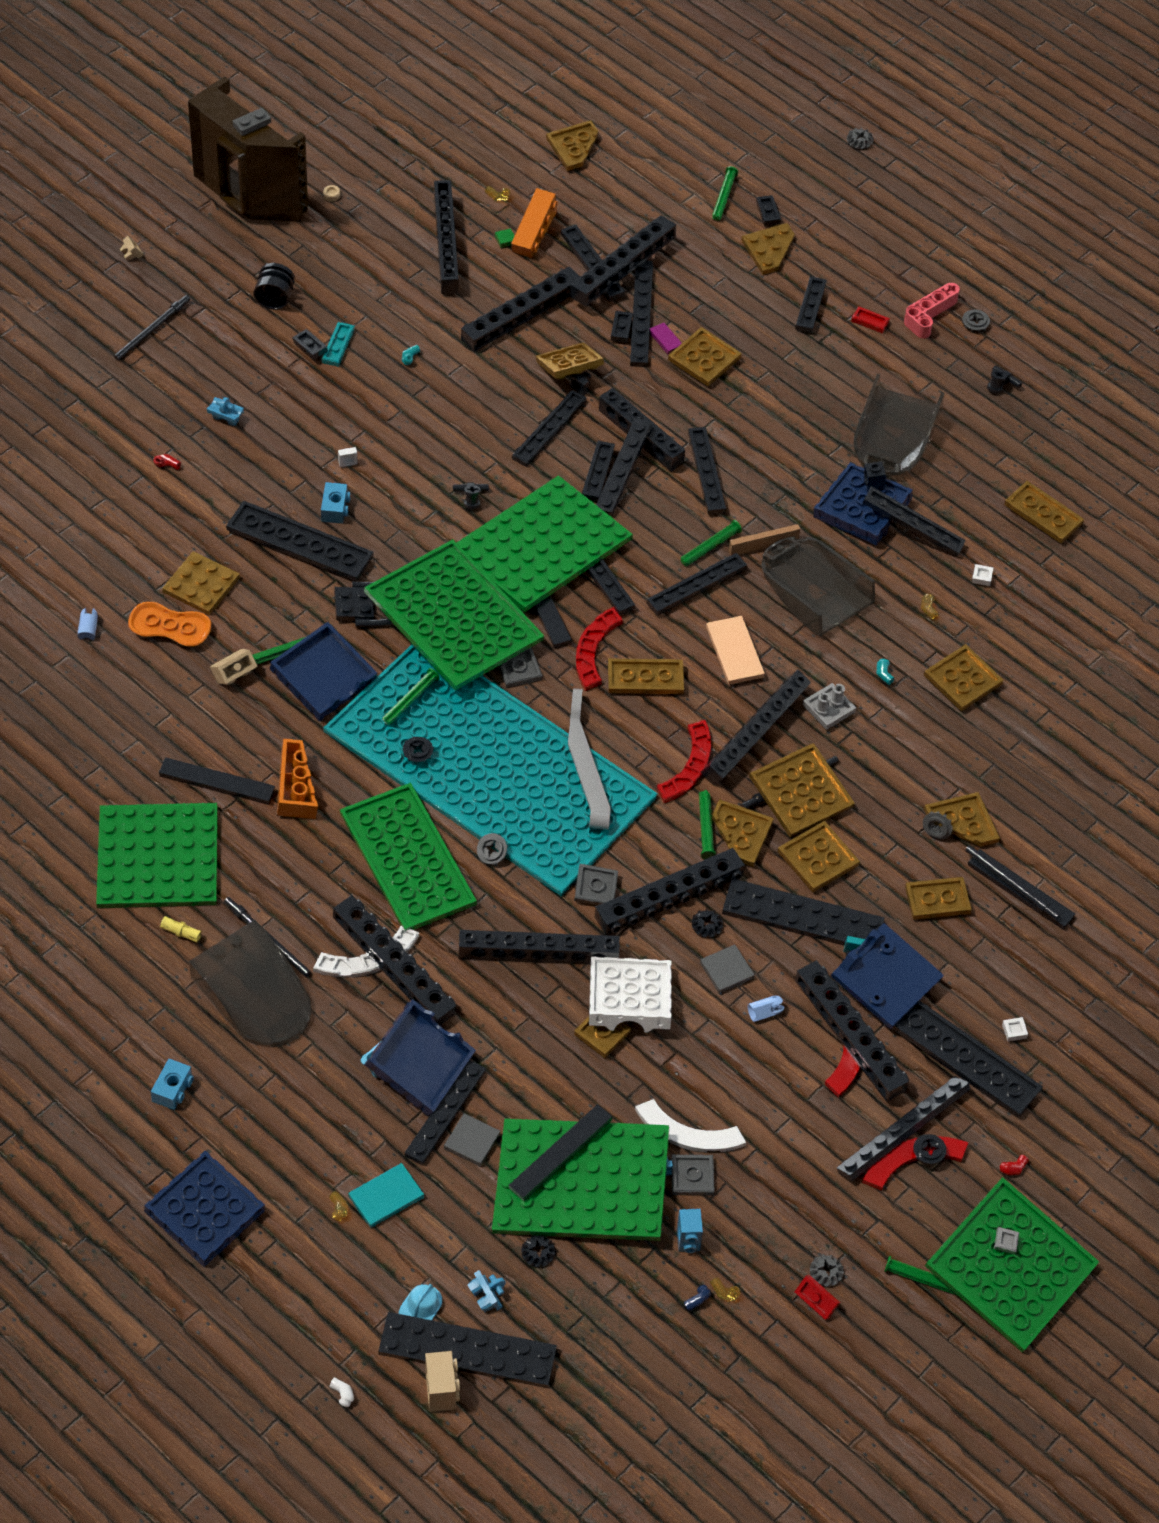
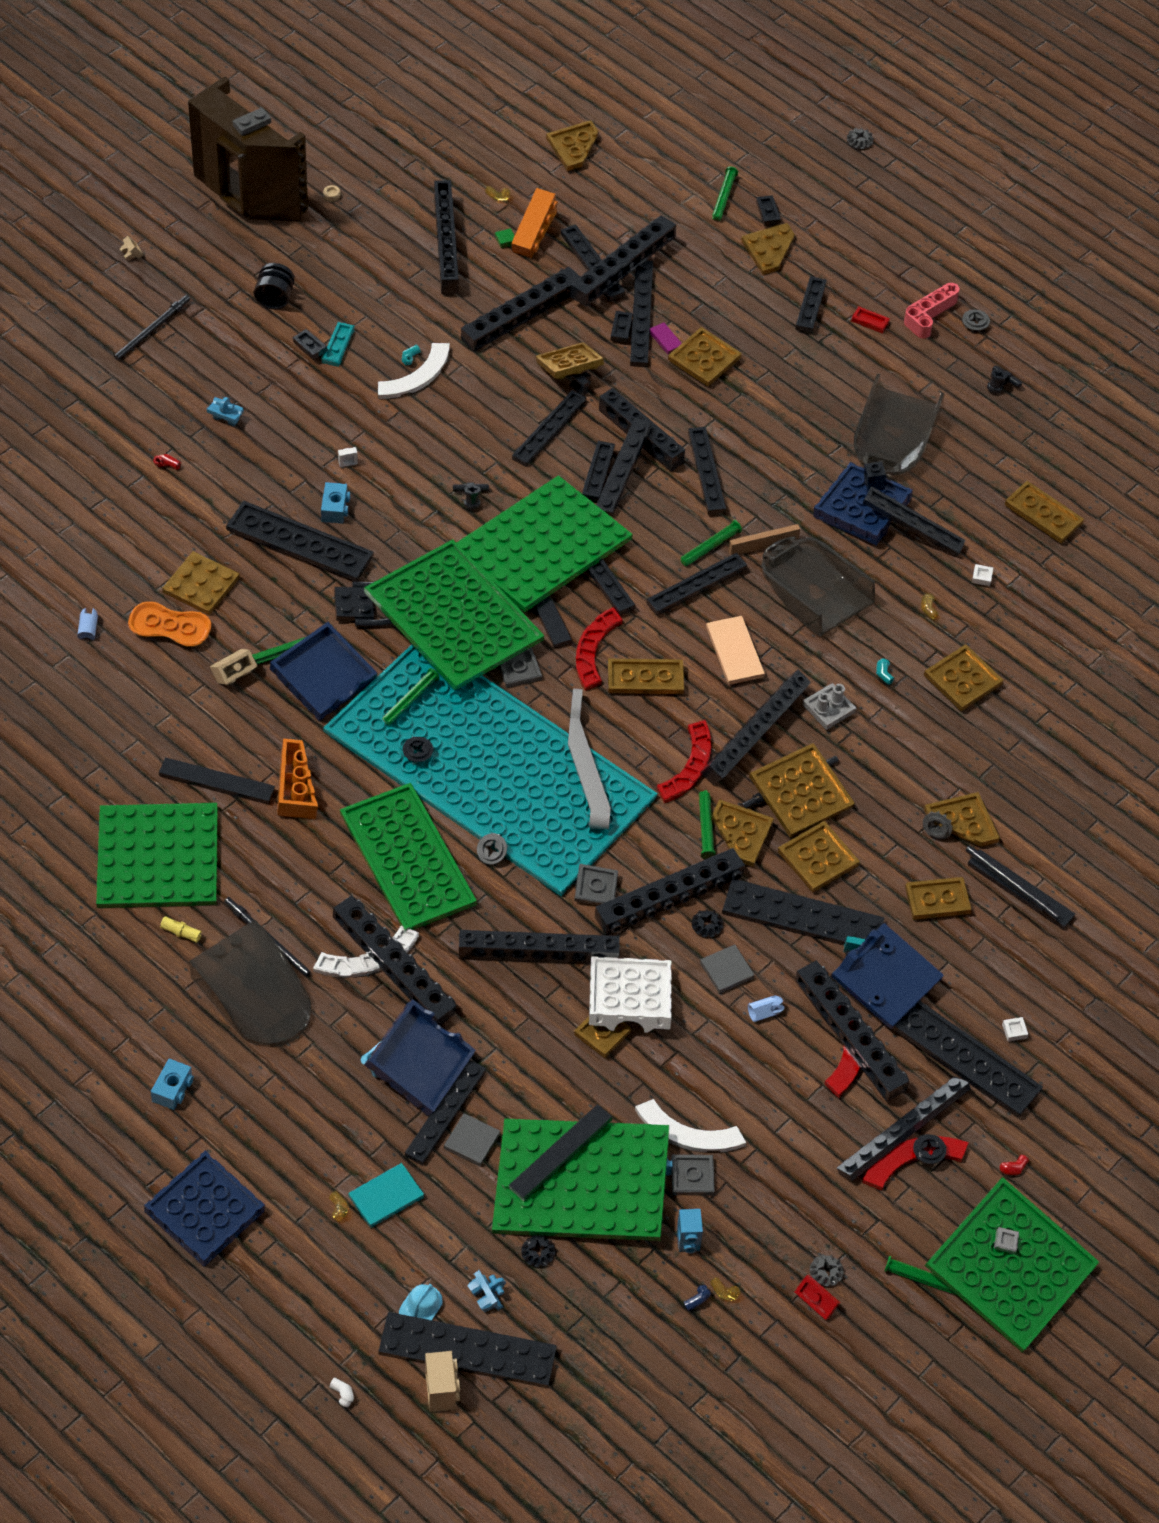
none -> white tile [378,343,450,399]

